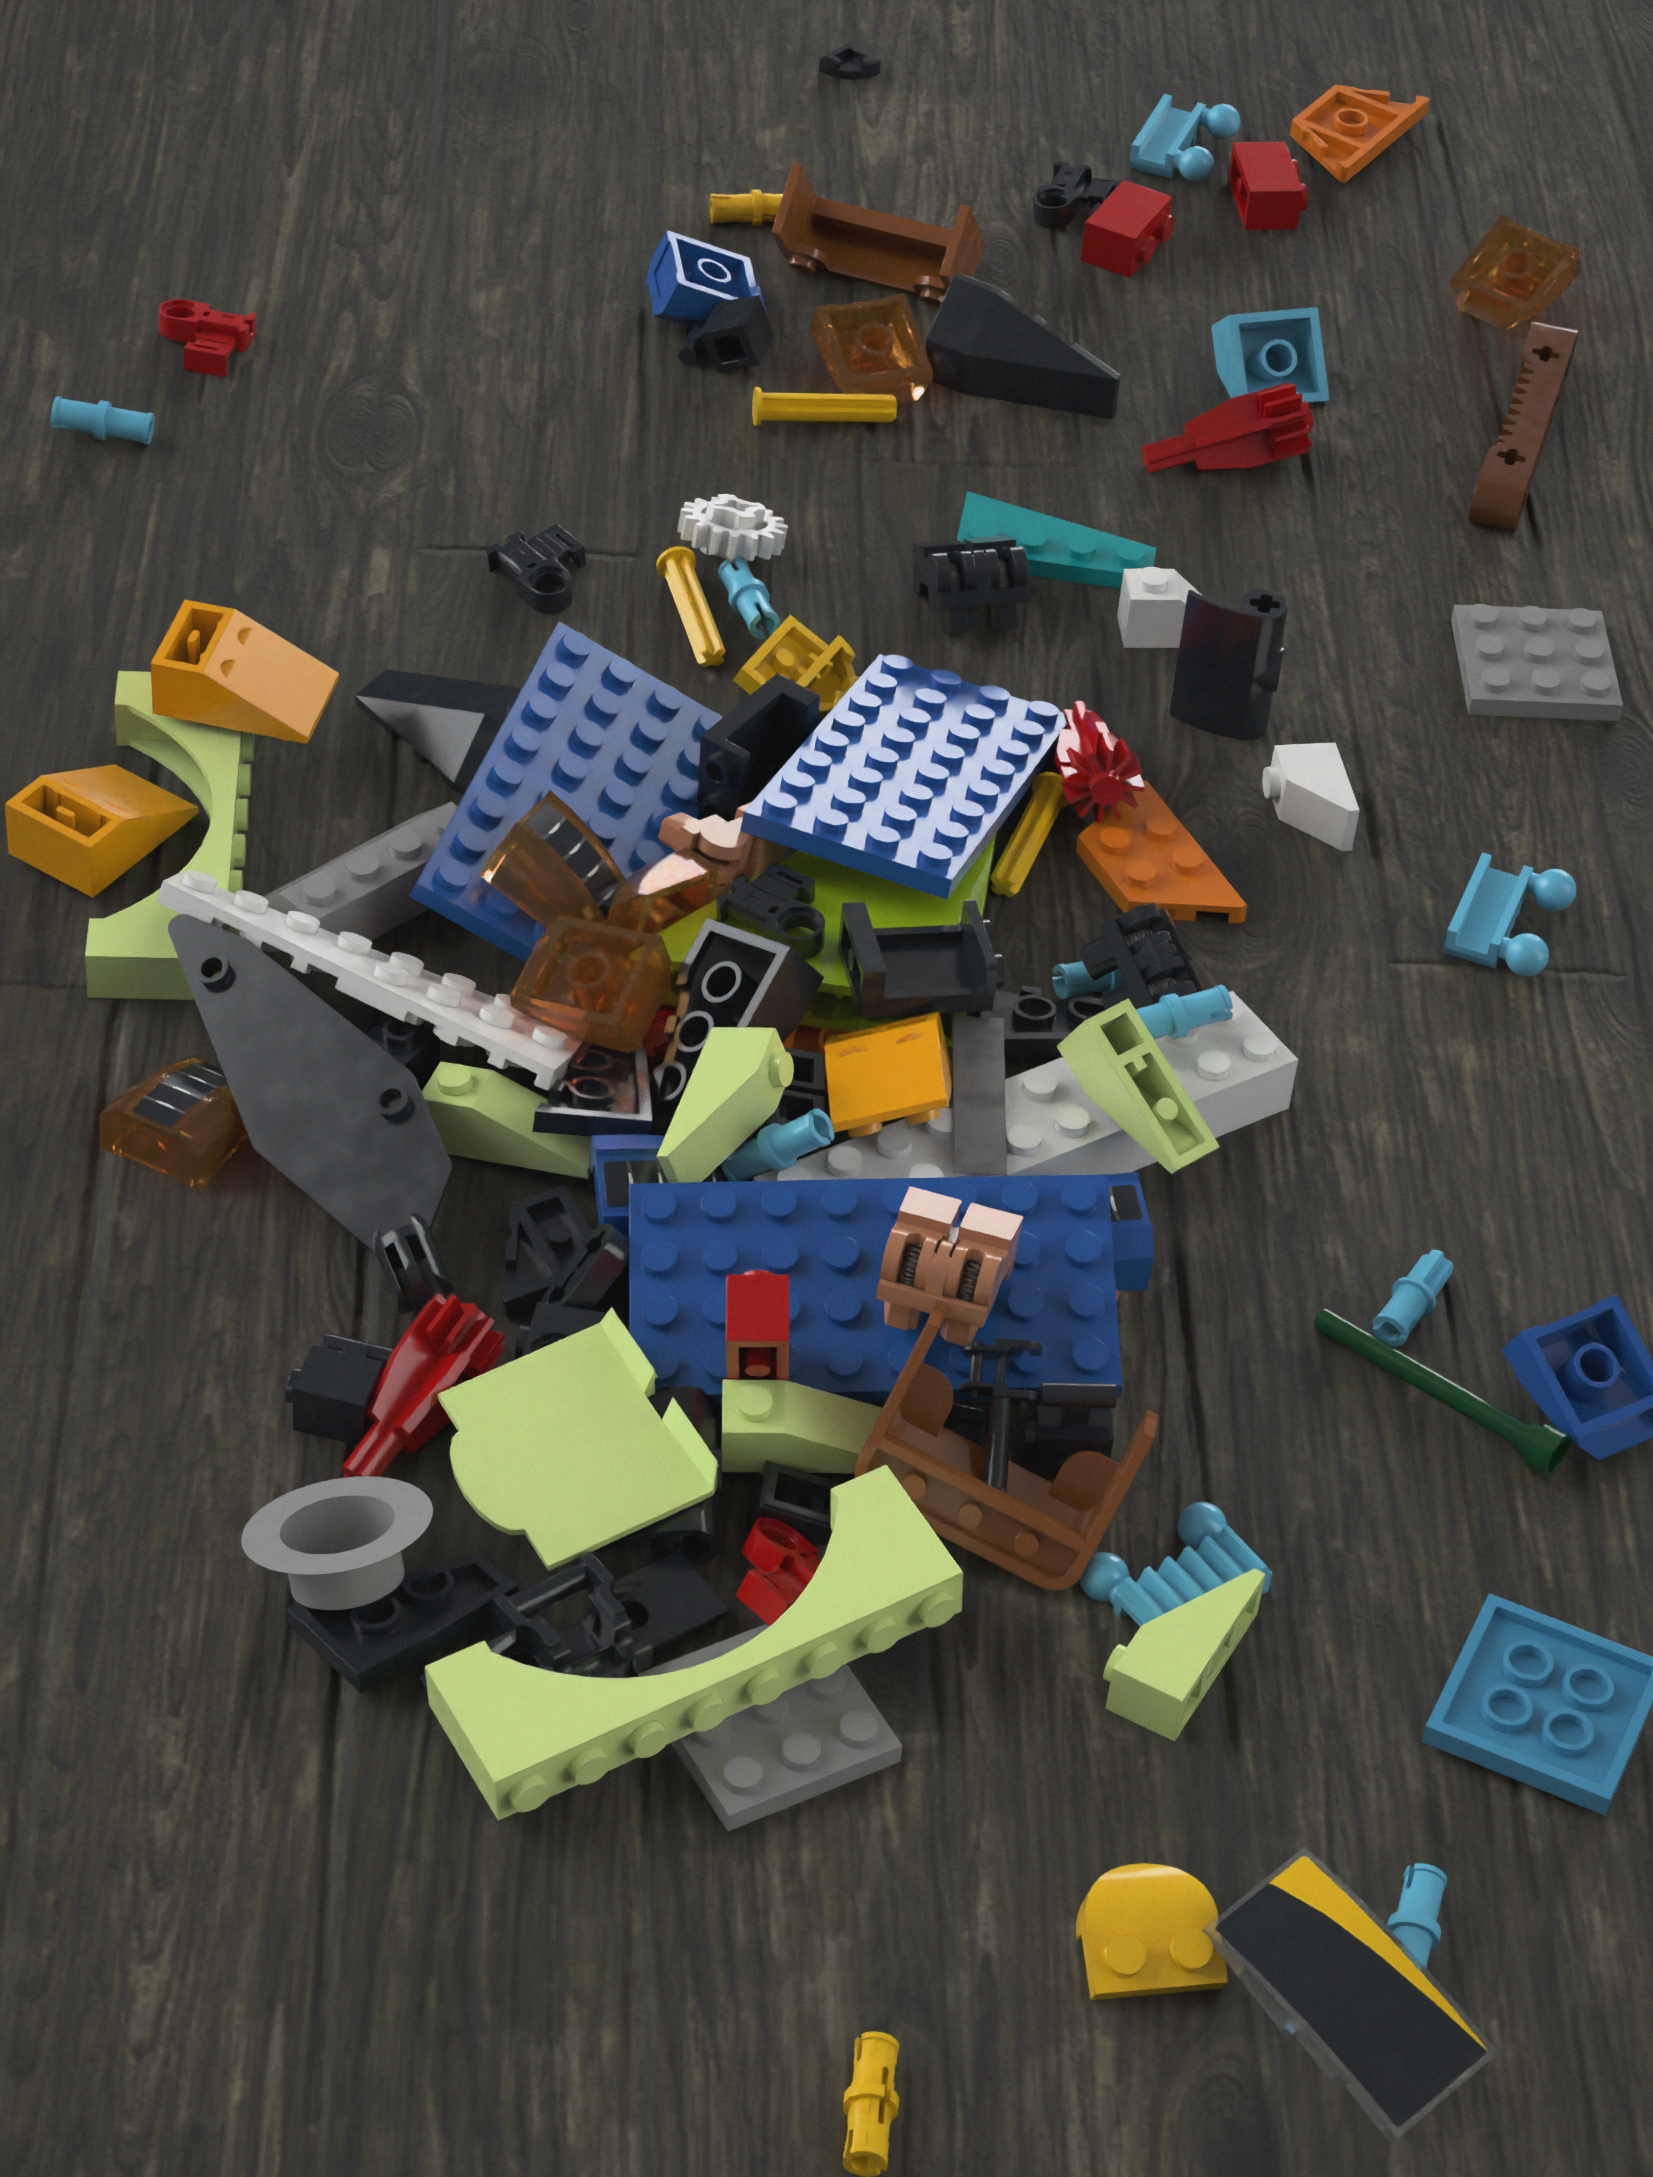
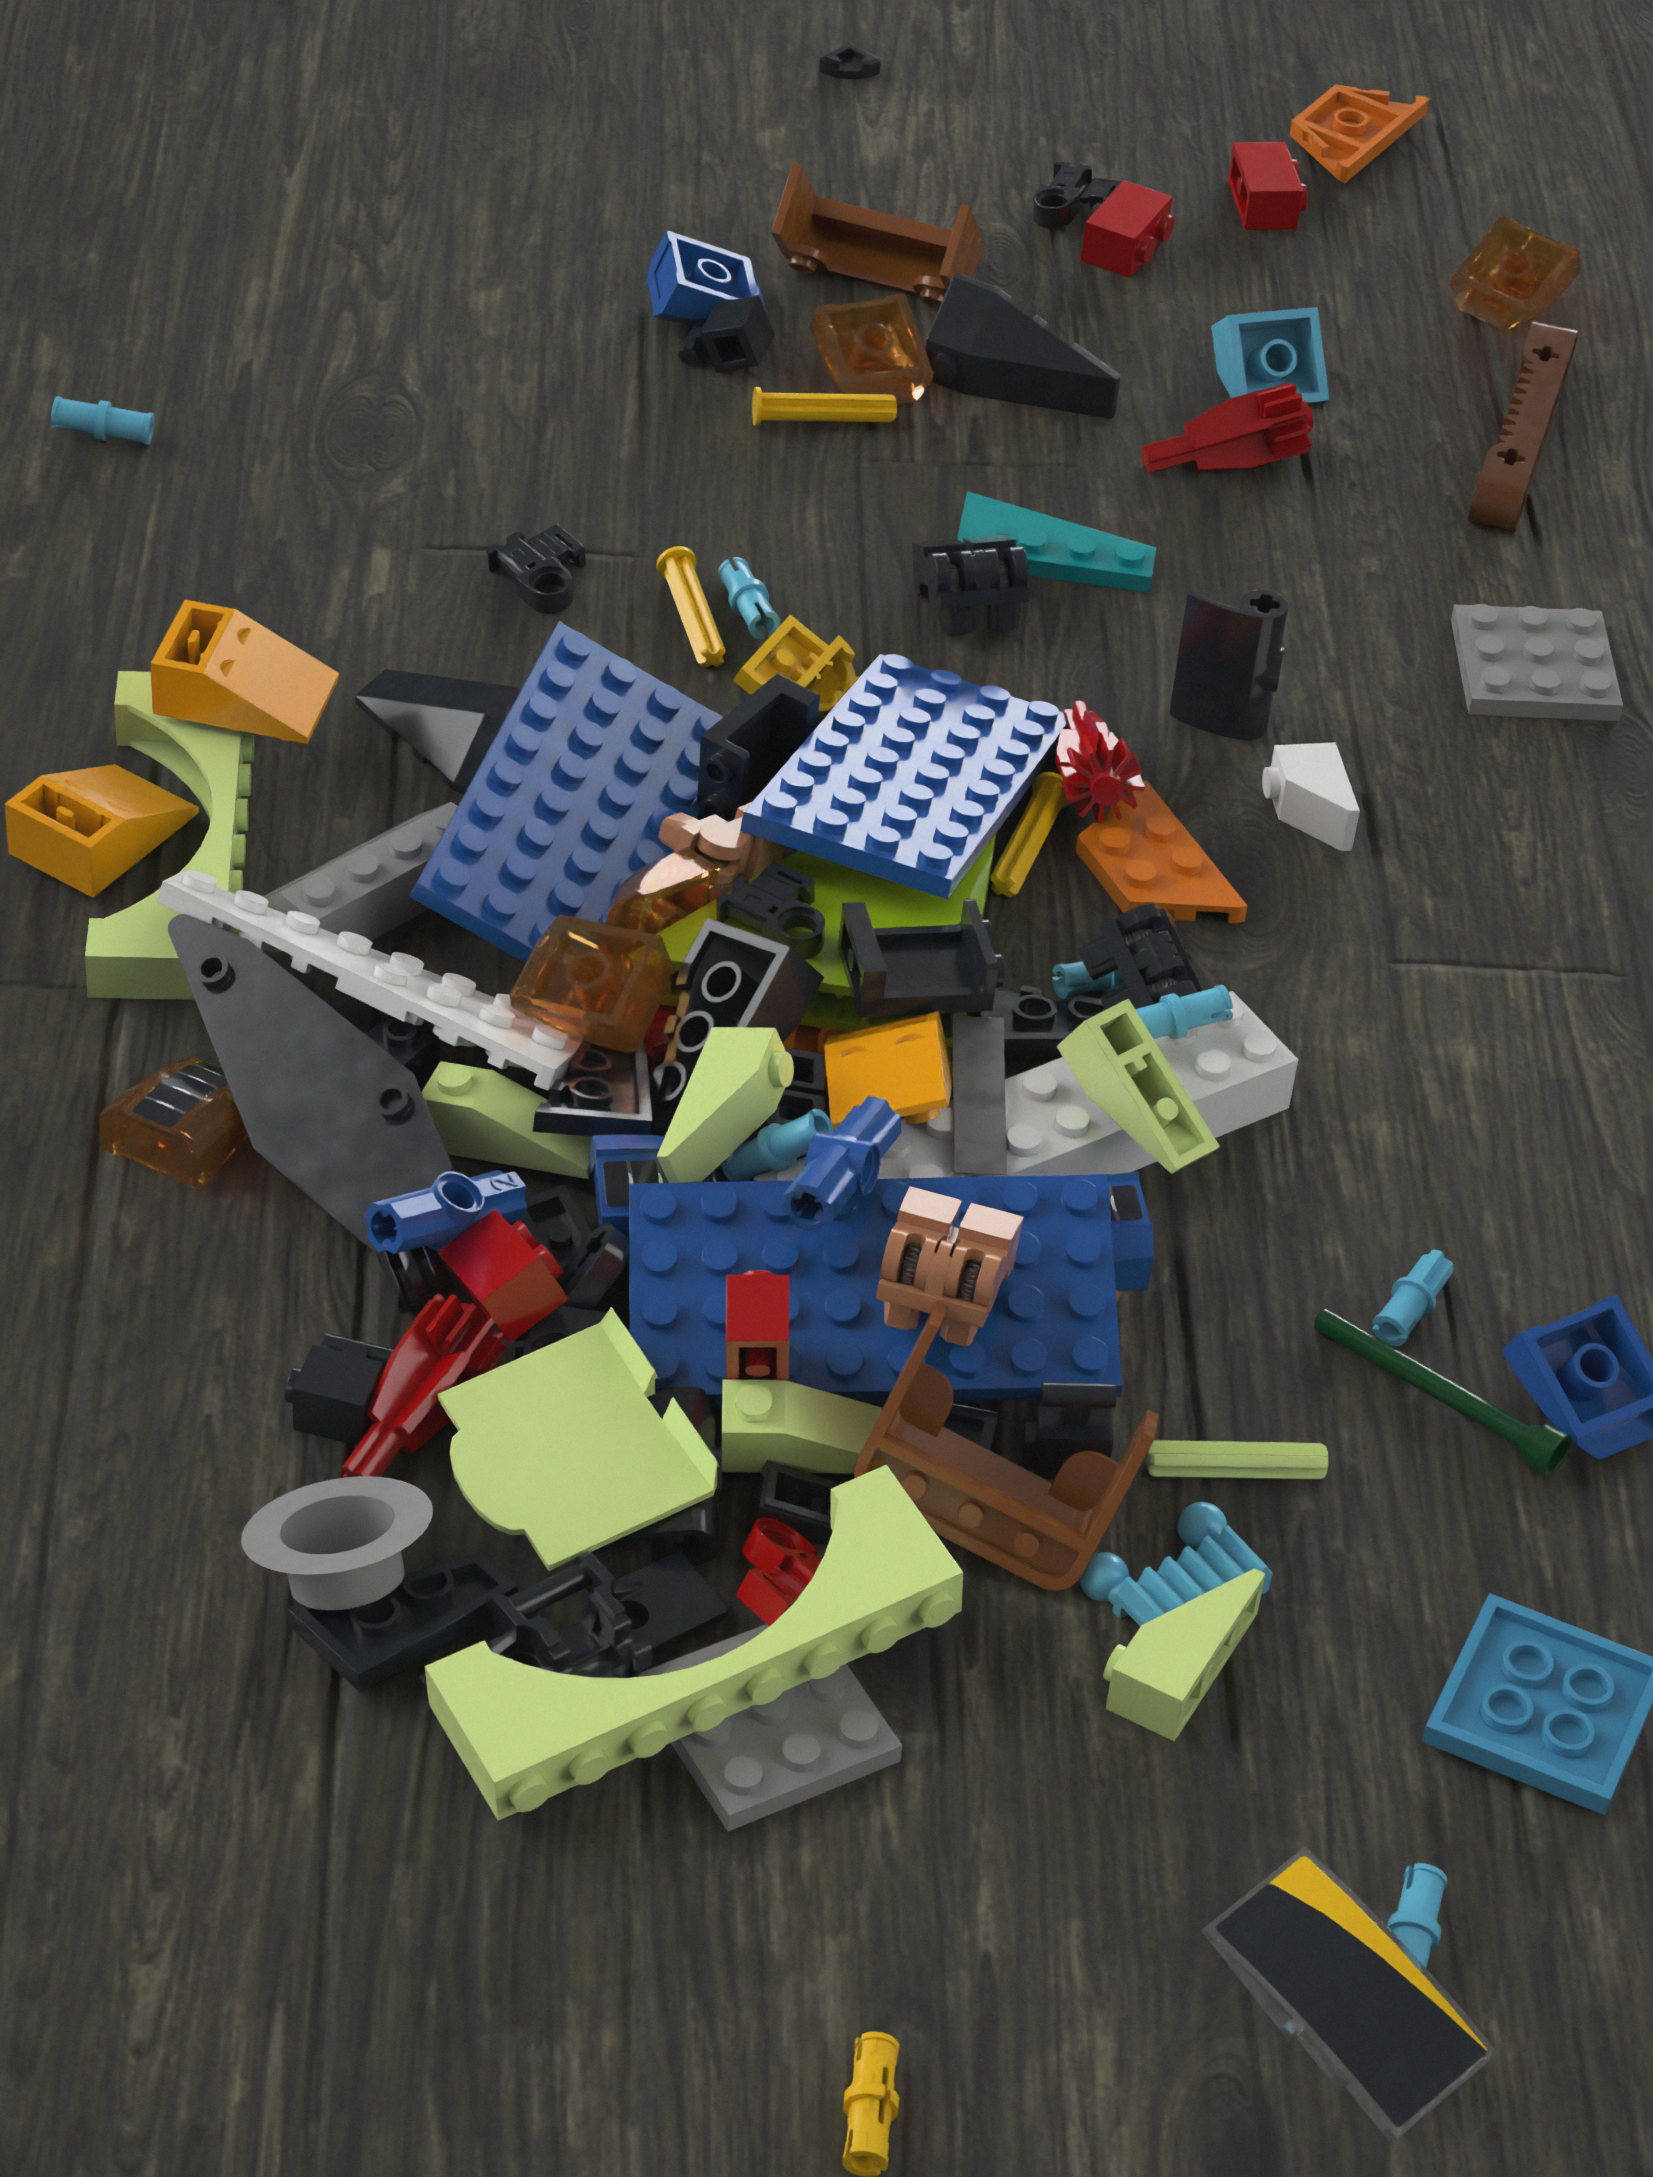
red piece [159,299,256,377] -> none
clear orange slope [480,790,629,945] -> none
white gear [677,494,788,563] -> none
yellow pin [709,189,783,226] -> none
black piece [960,1338,1043,1493] -> none
yellow slope [1076,1864,1229,2000] -> none
white slope [1117,567,1203,648] -> none
medium azure gear [1130,94,1241,182] -> none
medium azure gear [1444,853,1576,977] -> none
none -> blue piece [365,1170,528,1254]
none -> red brick [437,1209,568,1343]
none -> blue piece [783,1096,901,1232]
none -> yellowish green axle [1146,1440,1329,1480]

